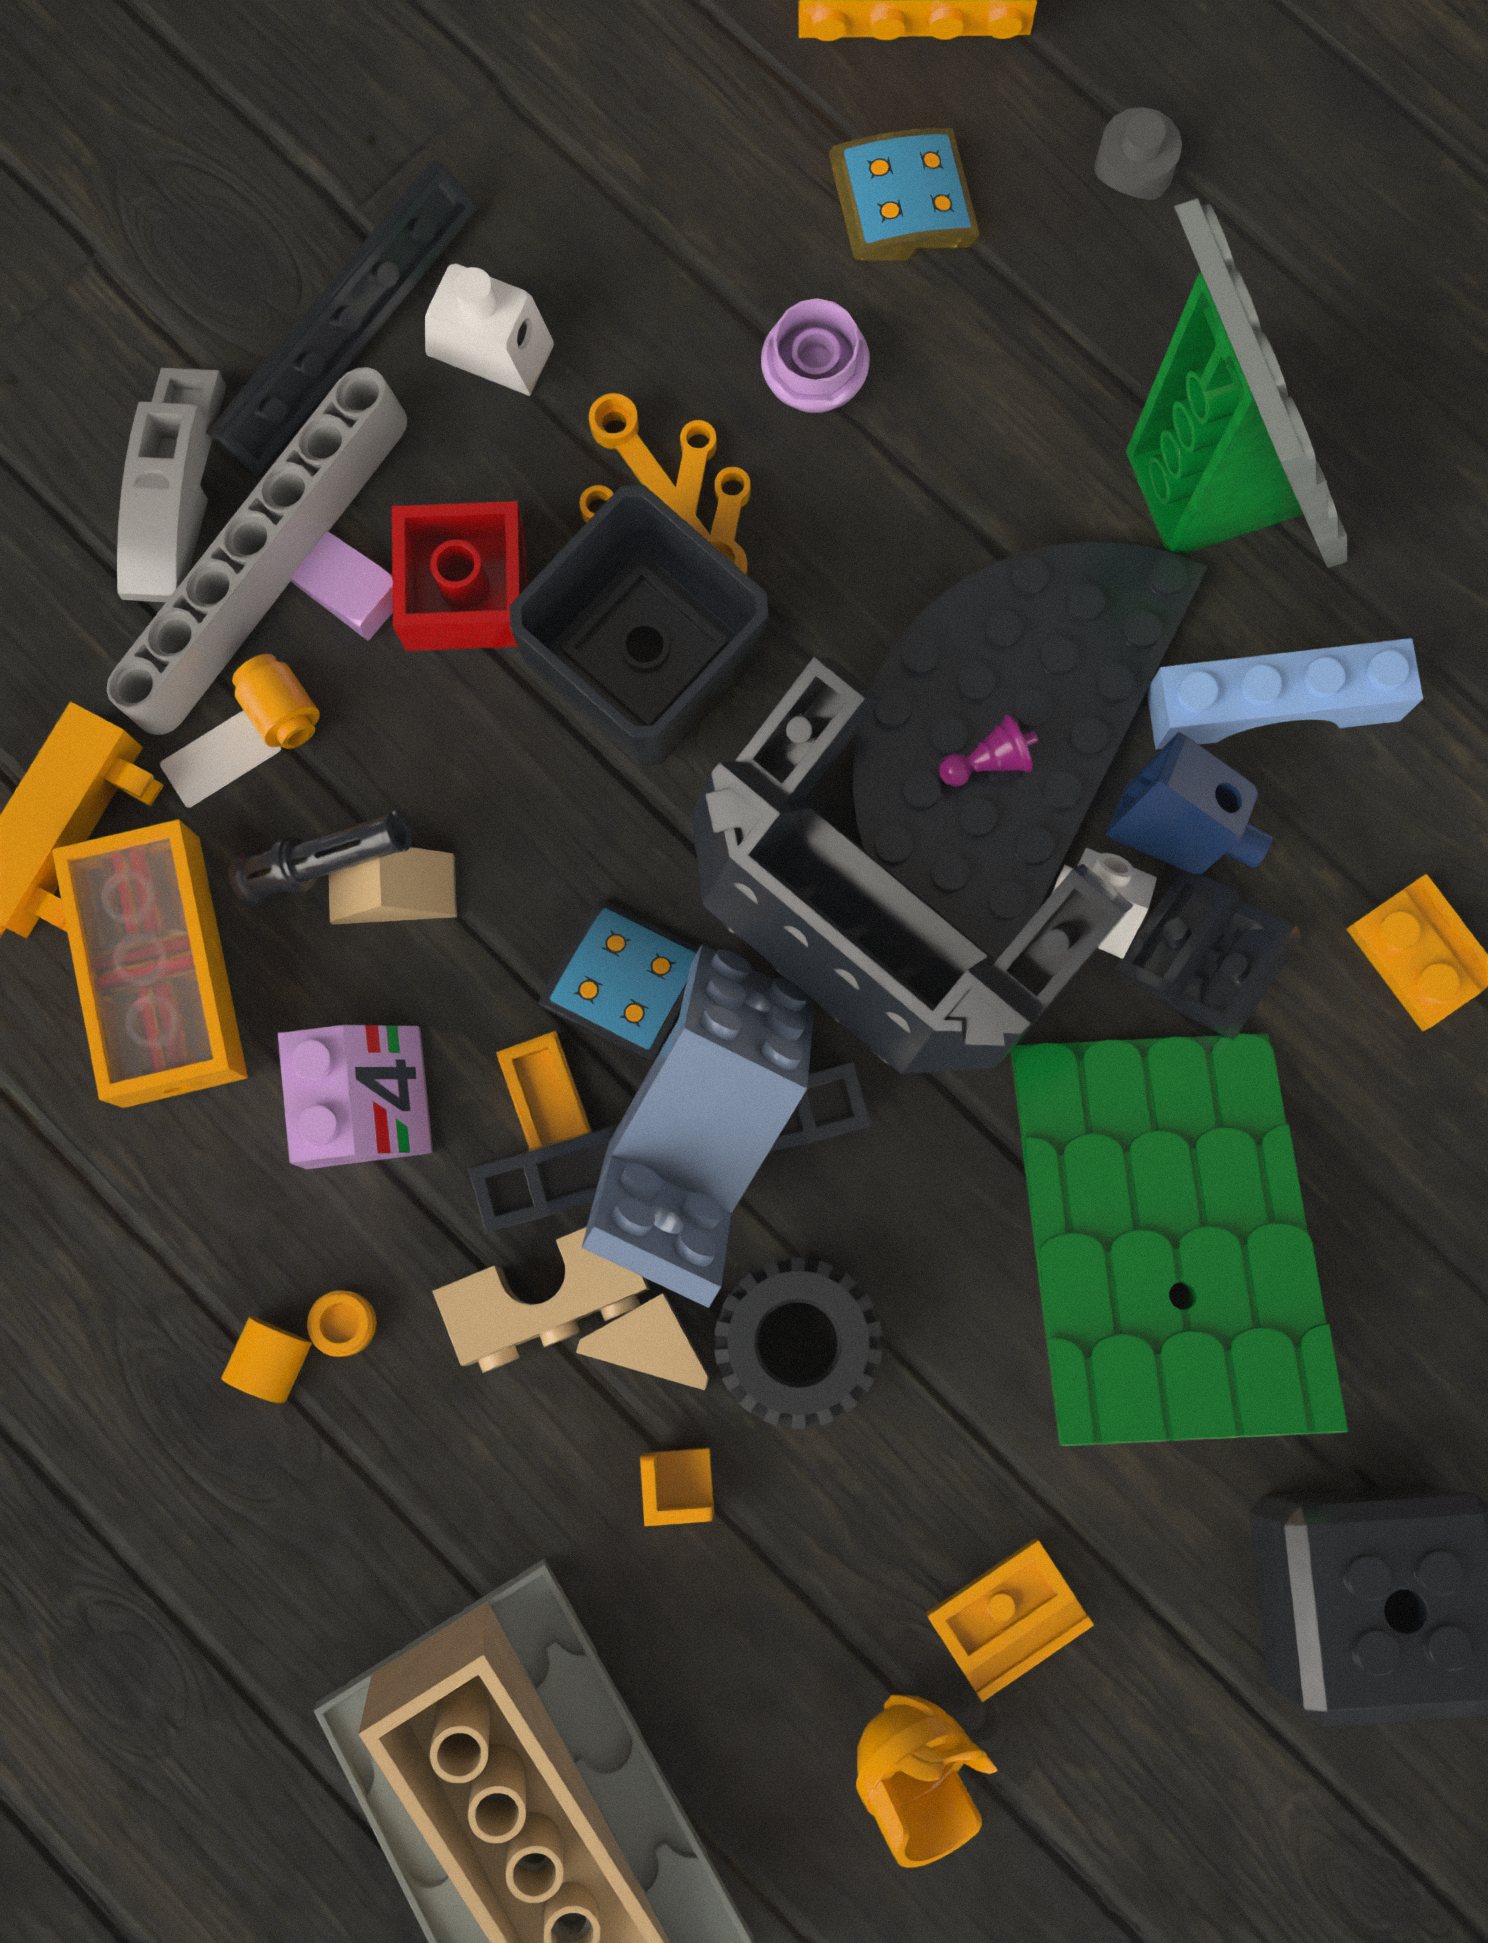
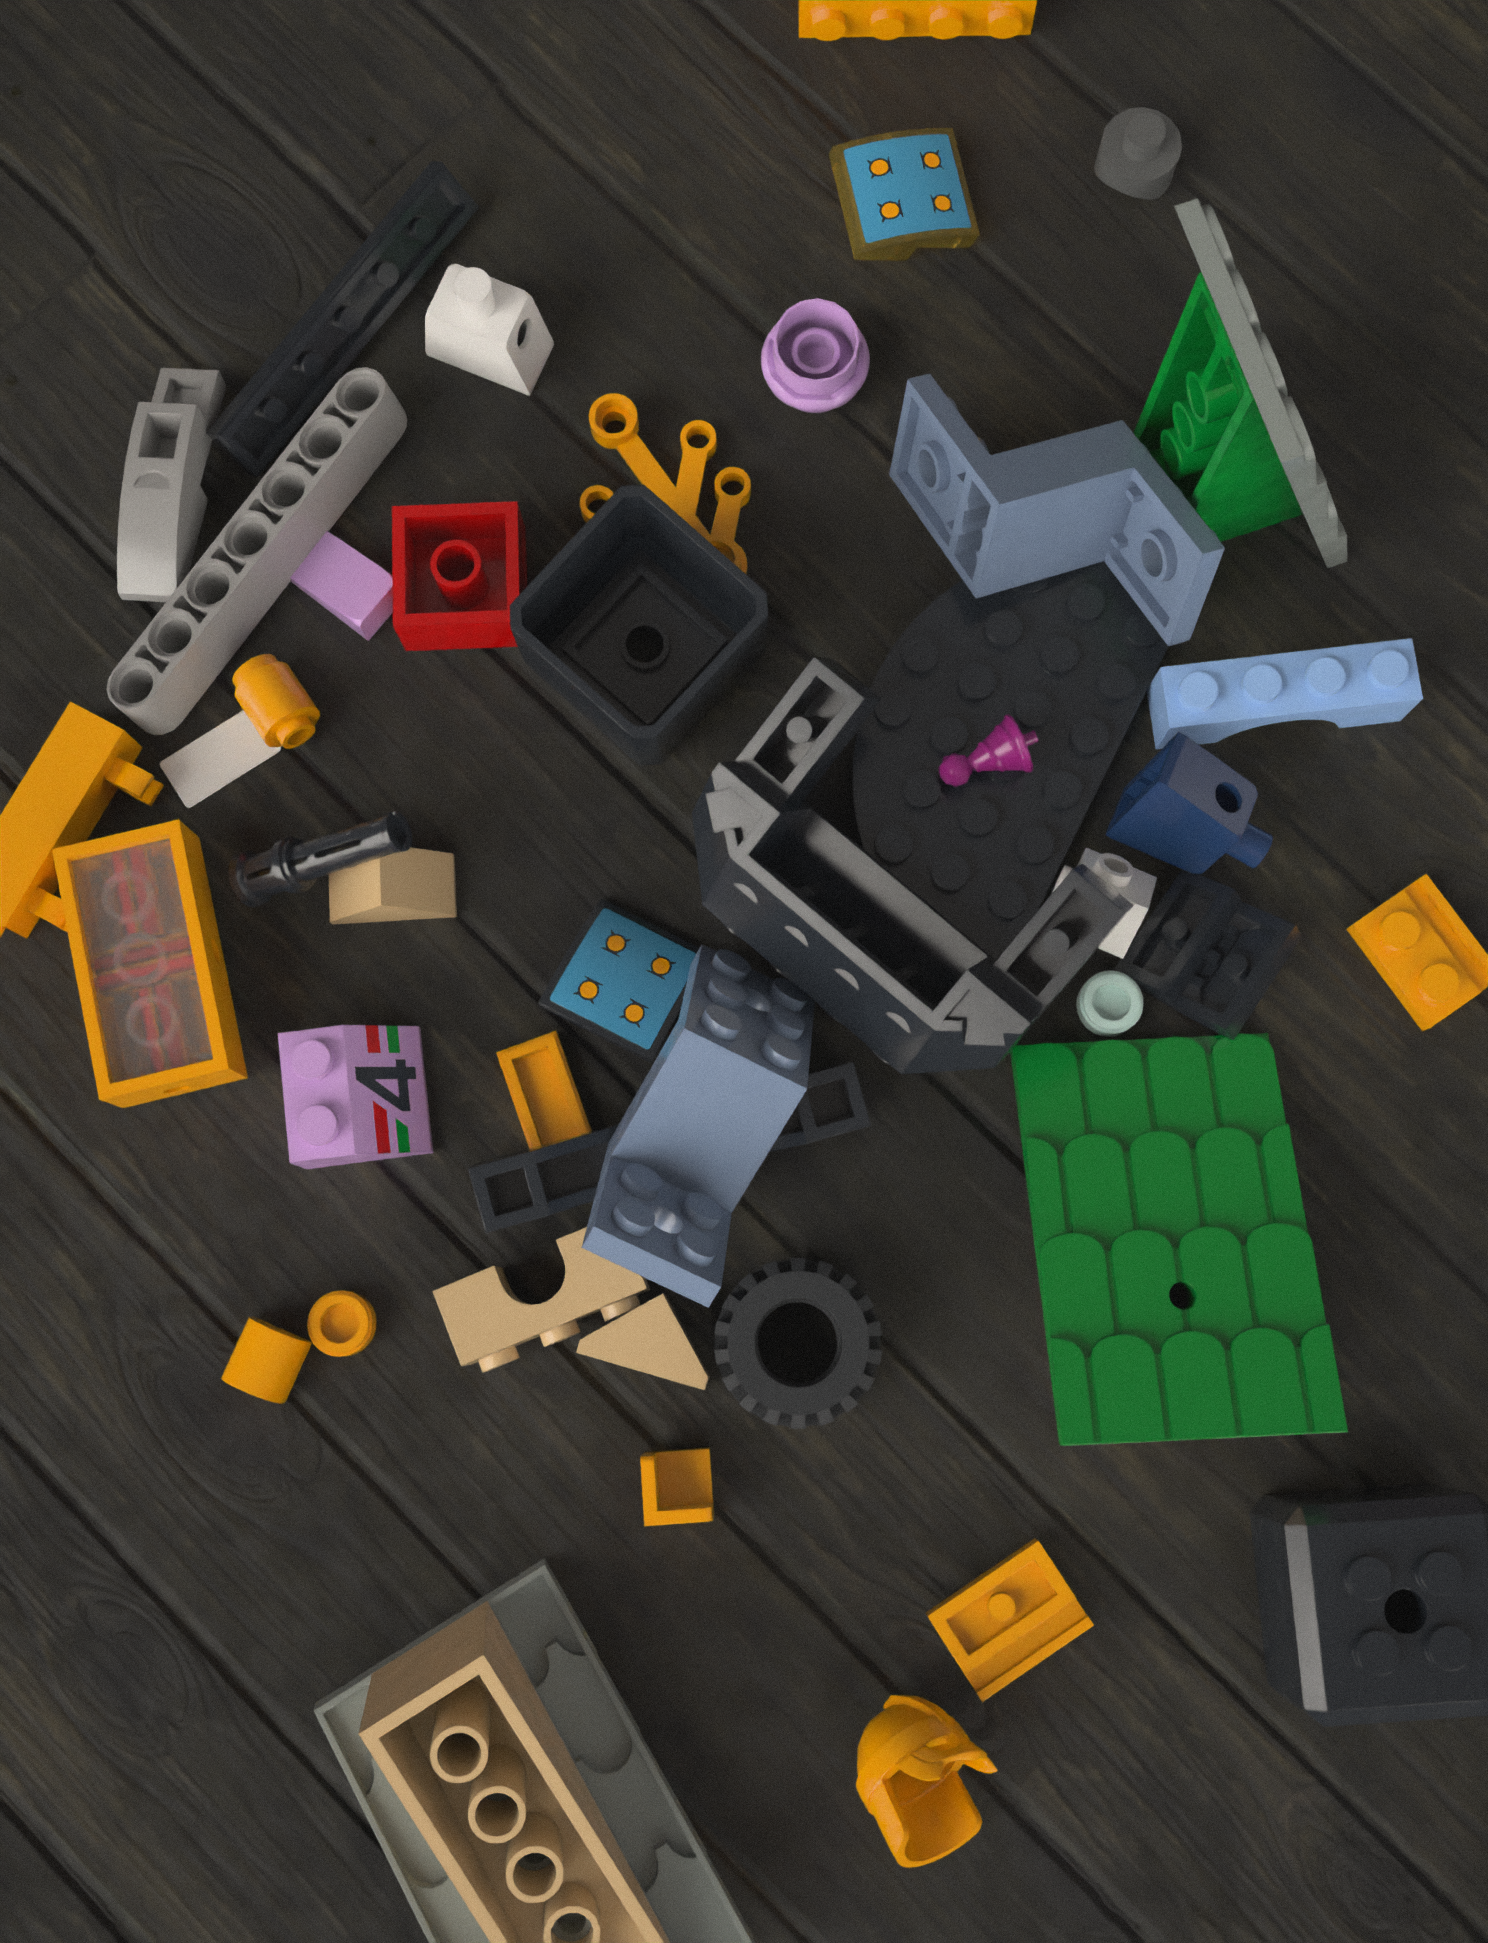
none -> sand blue bracket [889,373,1225,646]
none -> light aqua tile [1076,971,1143,1037]

